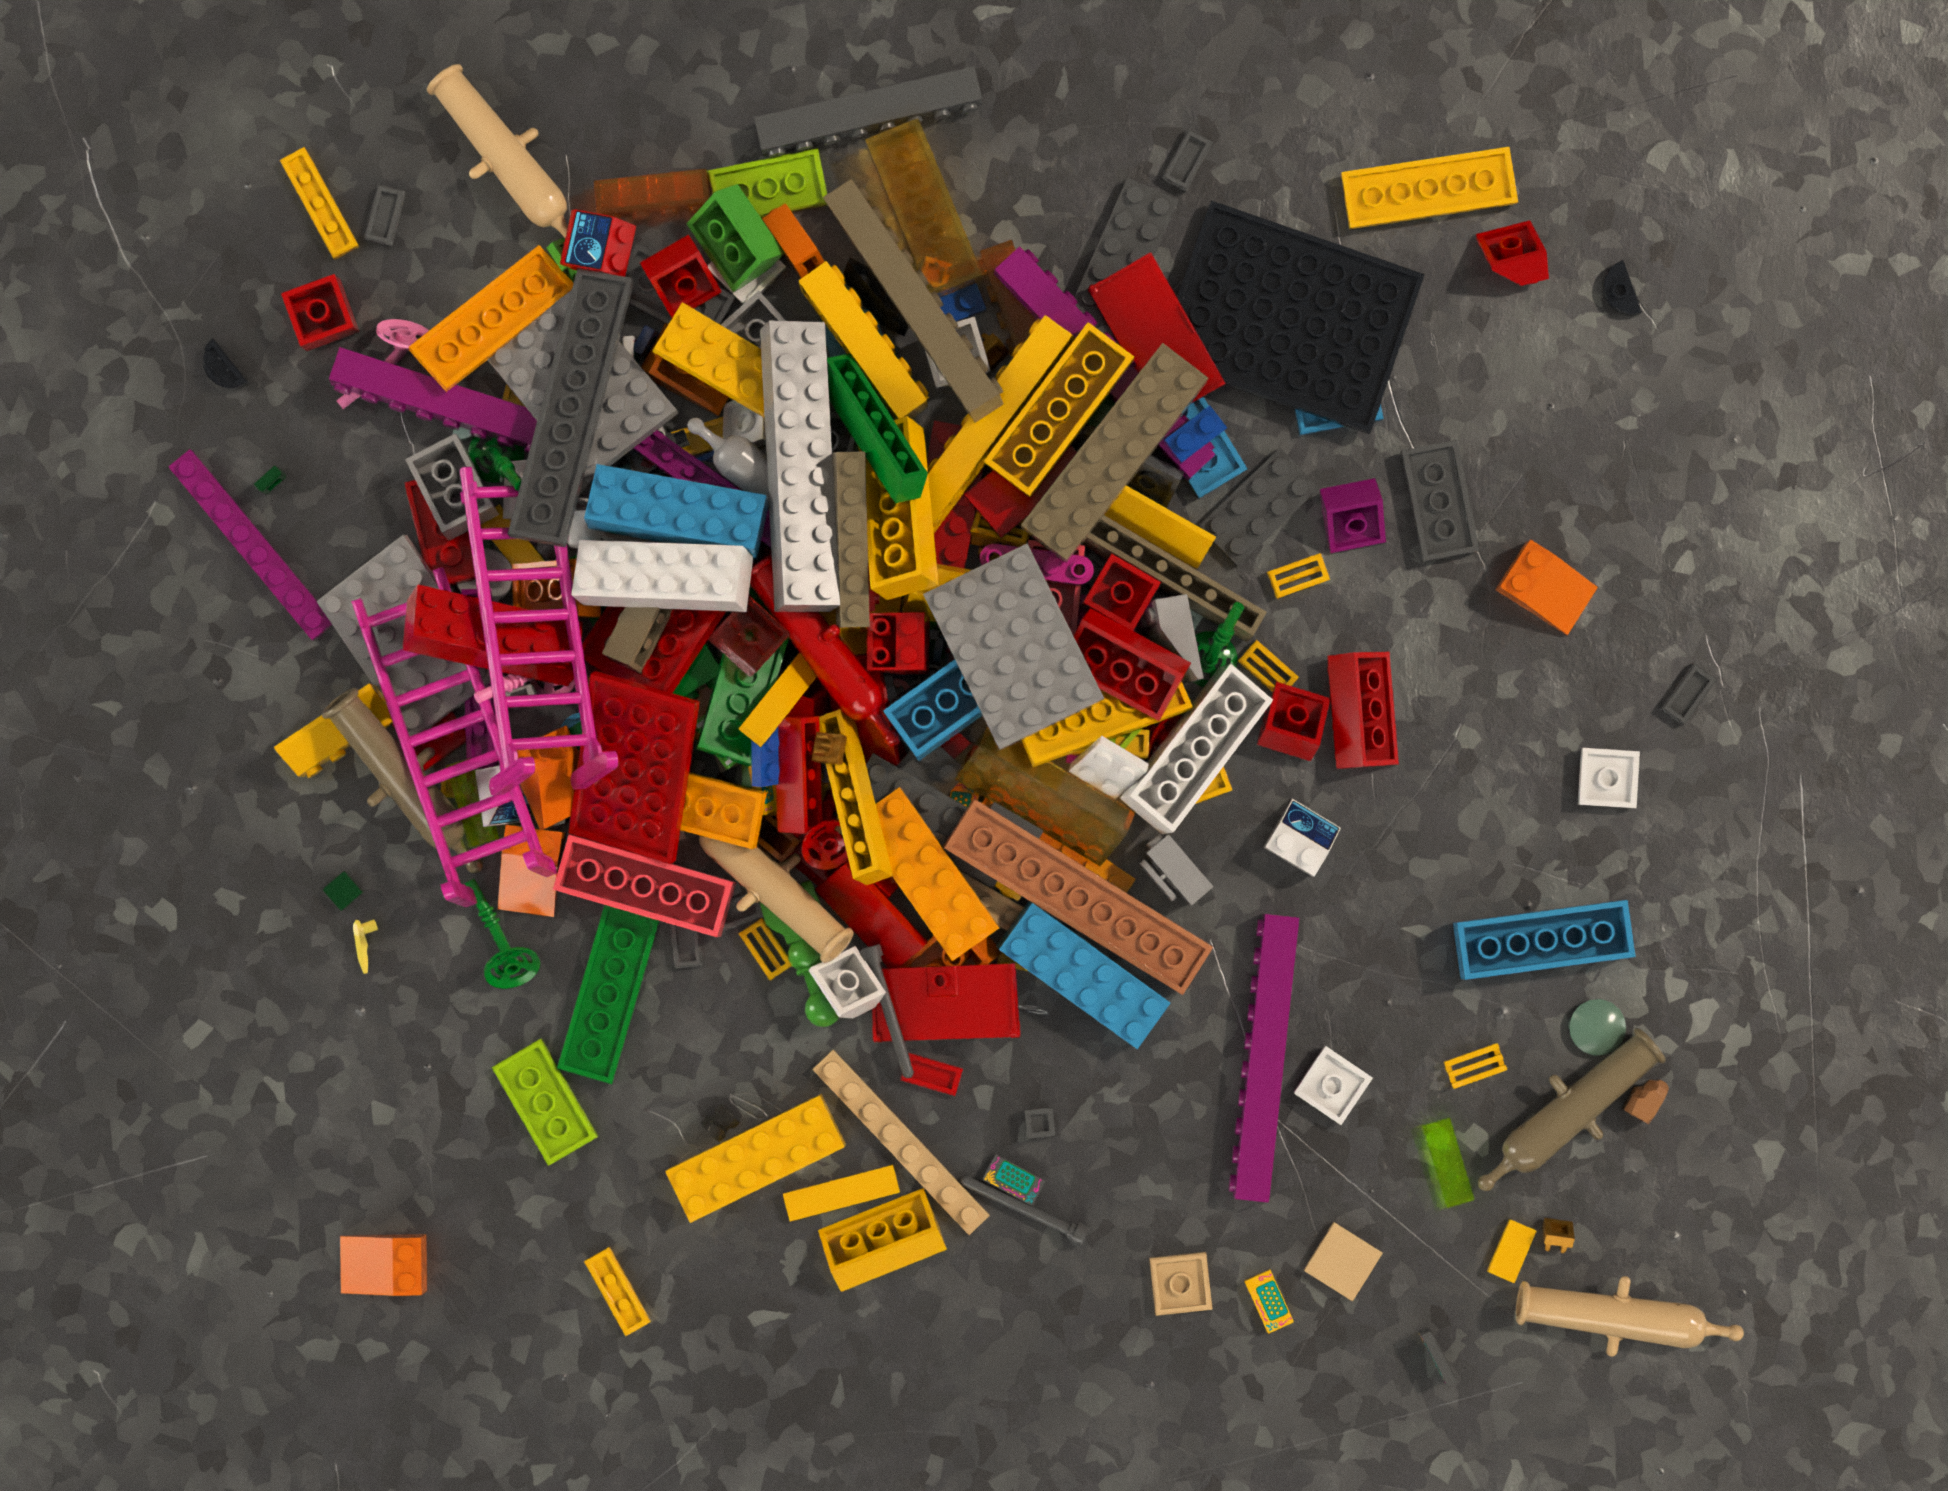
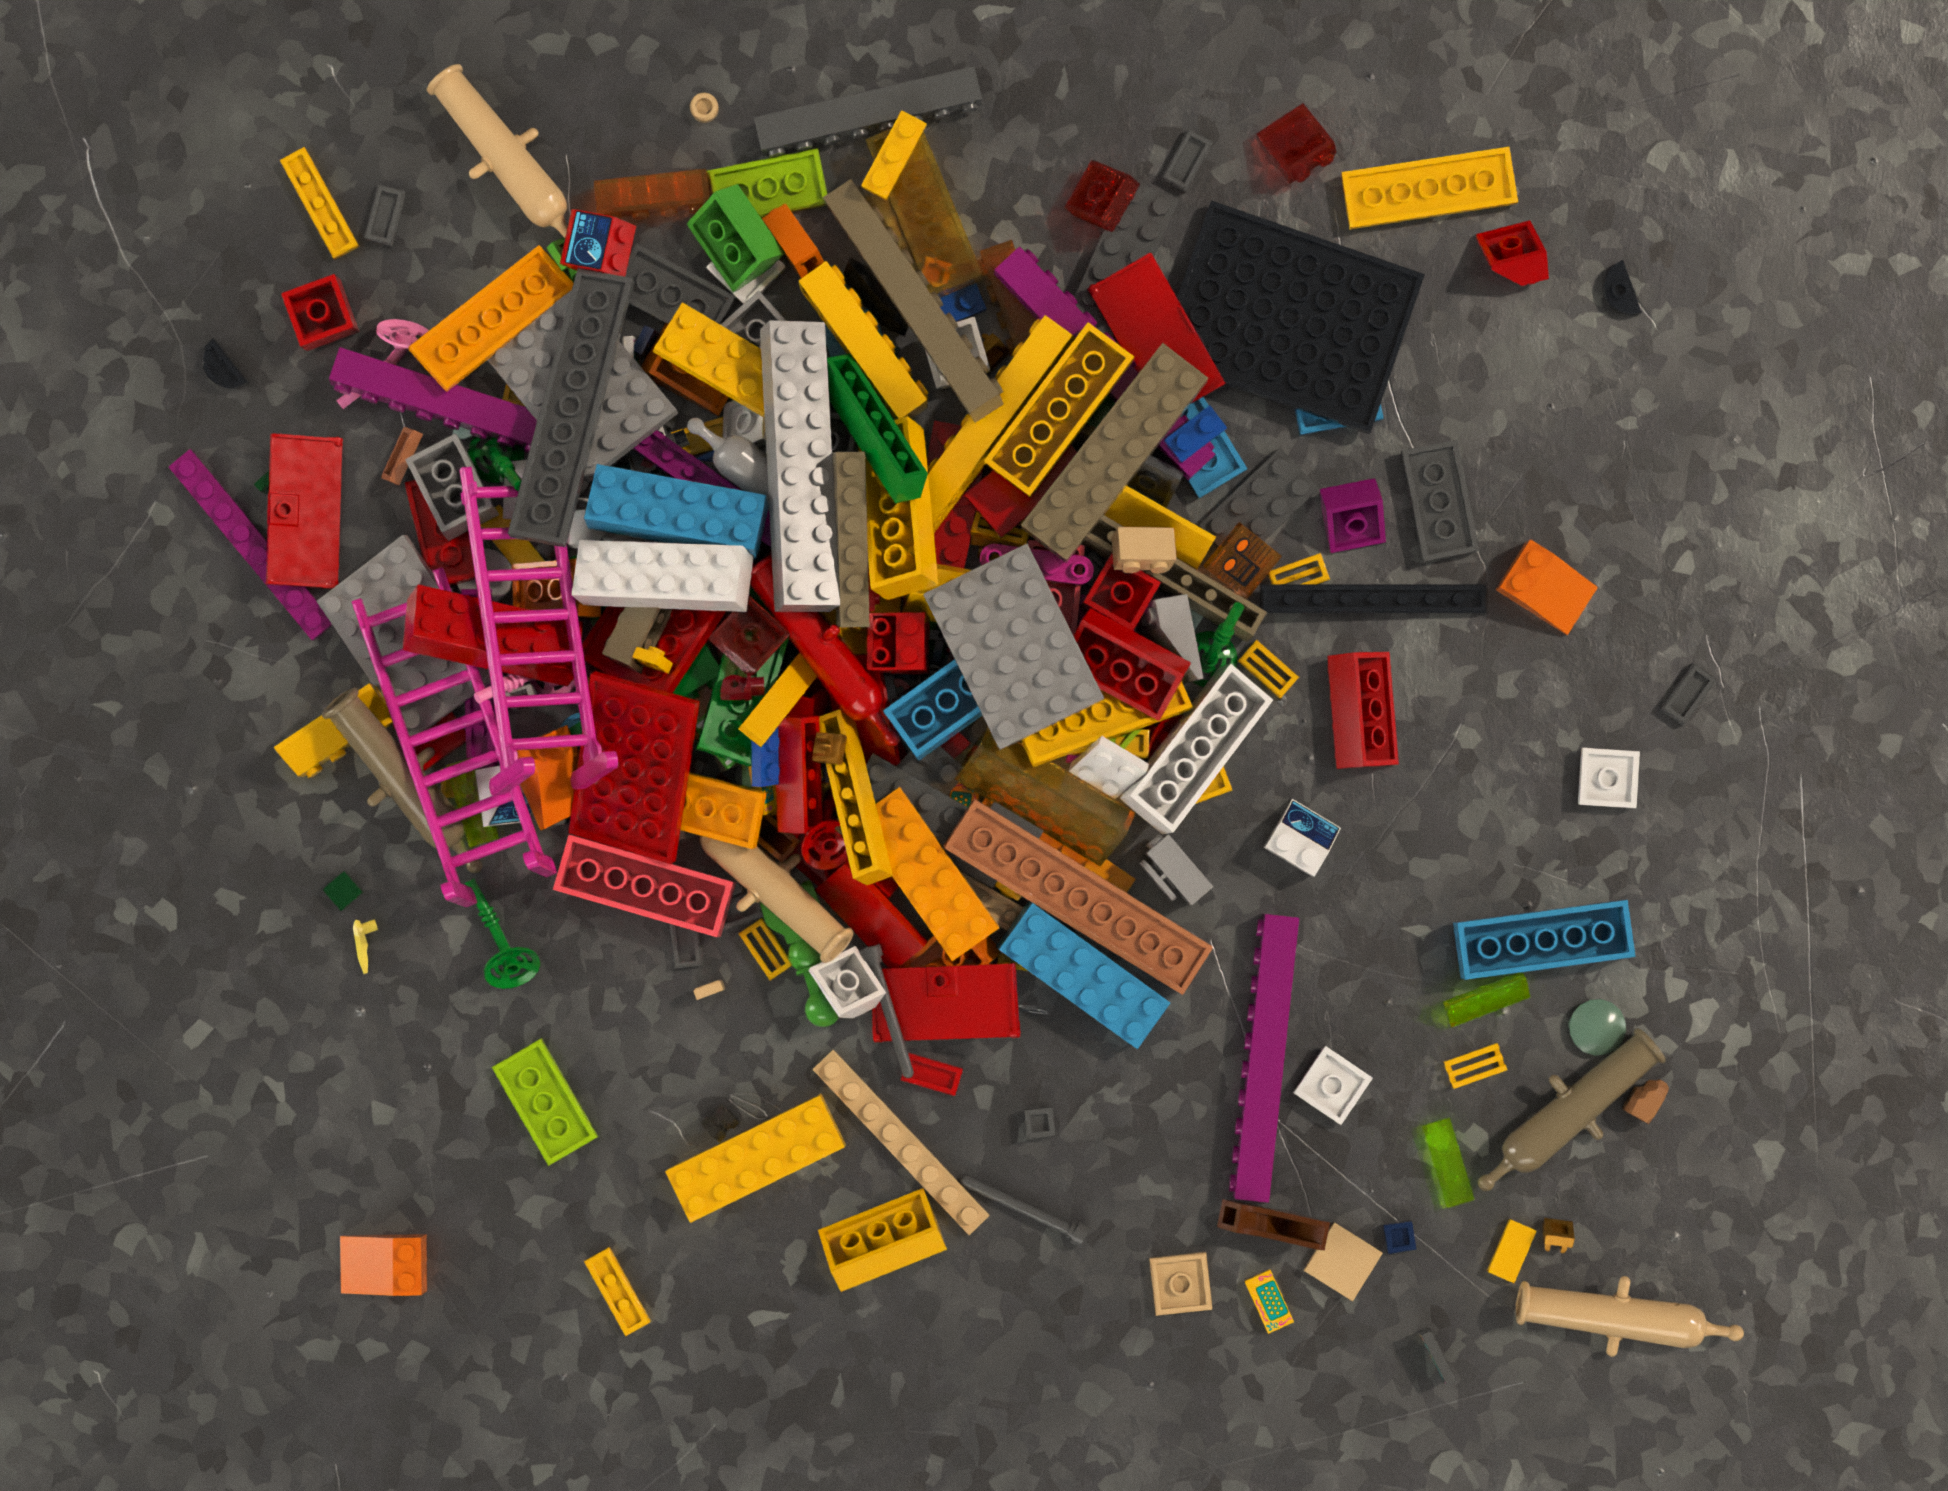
orange slope [498,825,566,917] -> none
green plate [557,905,660,1084] -> none
red slope [640,234,722,318] -> none
yellow tile [783,1164,900,1222] -> none
tile [982,1154,1046,1206] -> none
red slope [1257,681,1330,761] -> none
none -> red door [266,433,343,590]
none -> nougat tile [381,427,423,485]
none -> yellow plate [632,646,673,674]
none -> tan tile [690,93,719,123]
none -> tan tile [694,979,725,1000]
none -> dark red piece [720,673,765,701]
none -> yellow plate [861,110,927,200]
none -> clear red brick [1065,160,1140,232]
none -> tan brick [1111,527,1177,574]
none -> clear orange tile [1203,522,1282,600]
none -> reddish brown arch [1217,1199,1330,1251]
none -> clear red plate [1256,103,1337,184]
none -> black tile [1260,584,1486,613]
none -> dark blue tile [1383,1220,1417,1254]
none -> clear neon green plate [1443,972,1531,1028]

